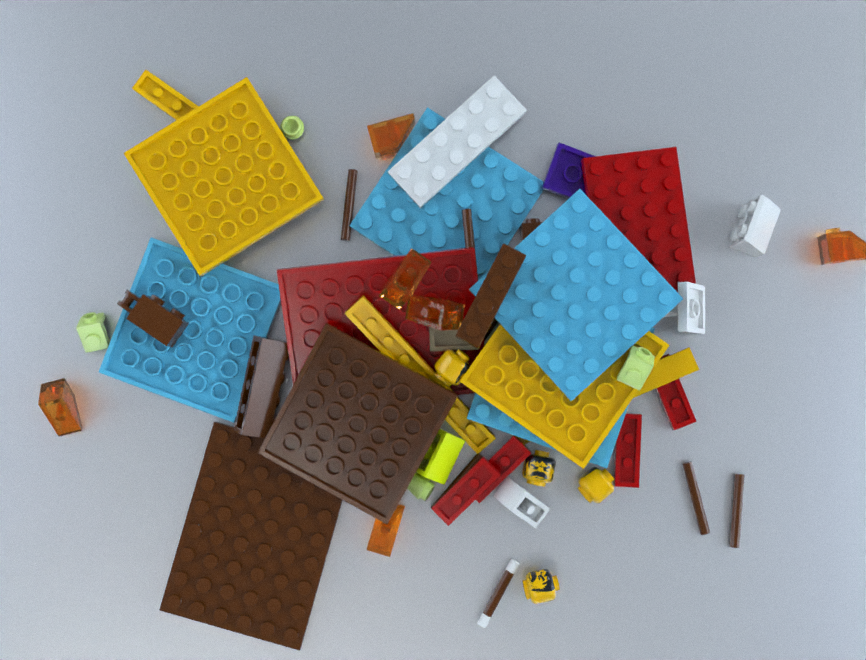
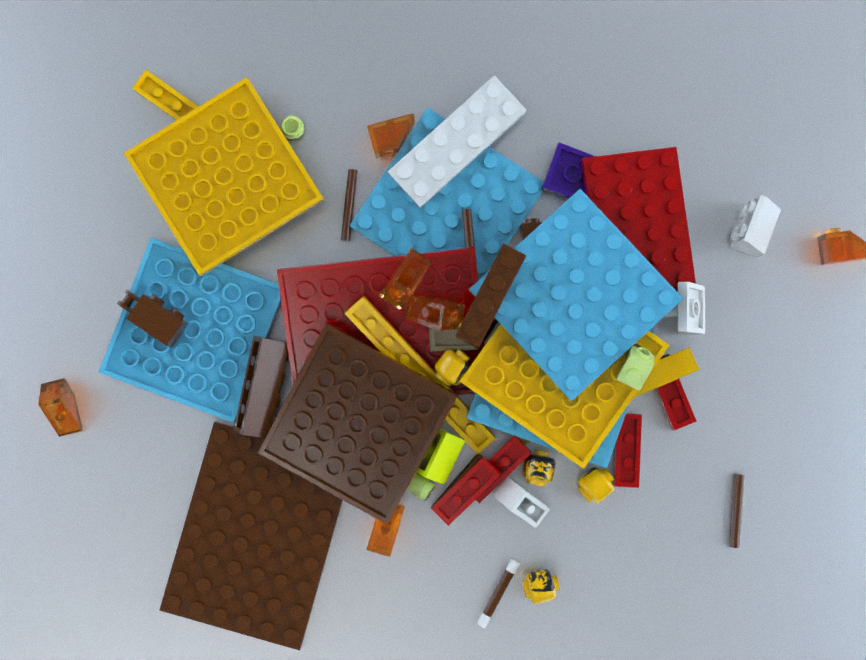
yellowish green bracket [76,312,110,353] -> none
reddish brown bar [682,461,710,535] -> none

